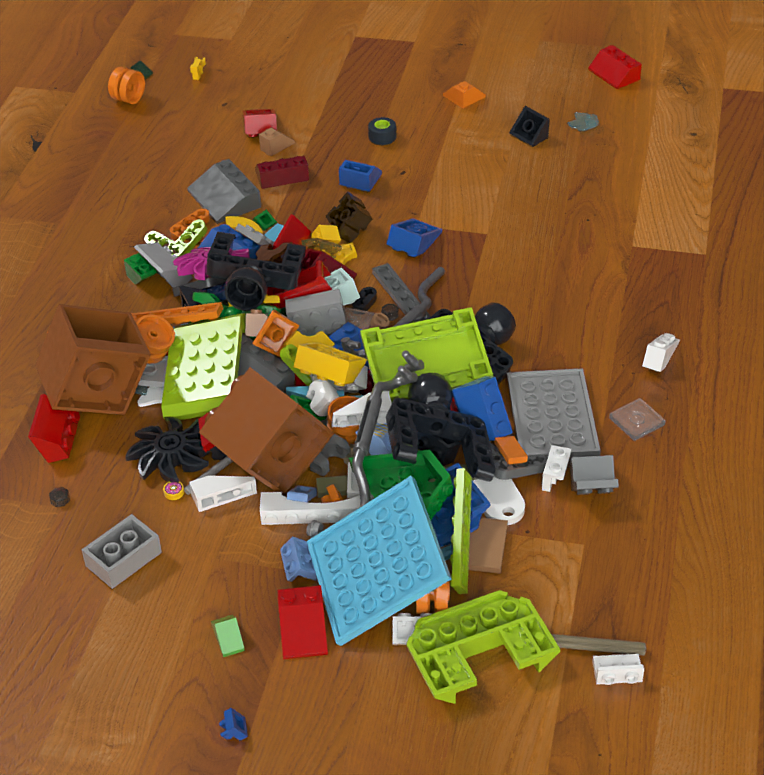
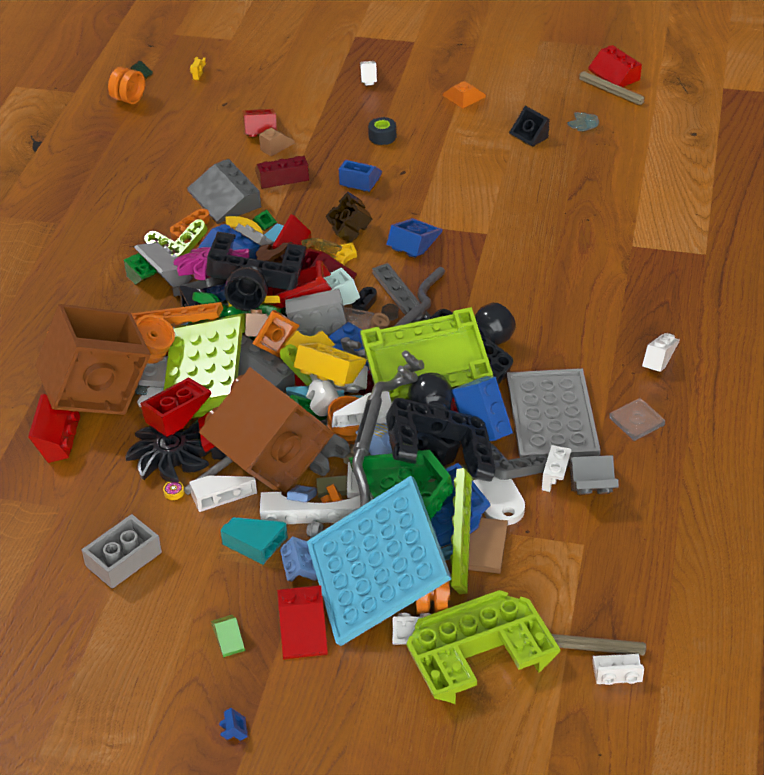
clear smoke tile [49,487,70,507] -> none
yellow brick [312,225,341,250] -> none
orange tile [494,436,528,464] -> none
none -> red slope [140,377,211,437]
none -> teal slope [221,517,288,565]
none -> white slope [360,61,377,85]
none -> dark tan axle [579,71,645,105]

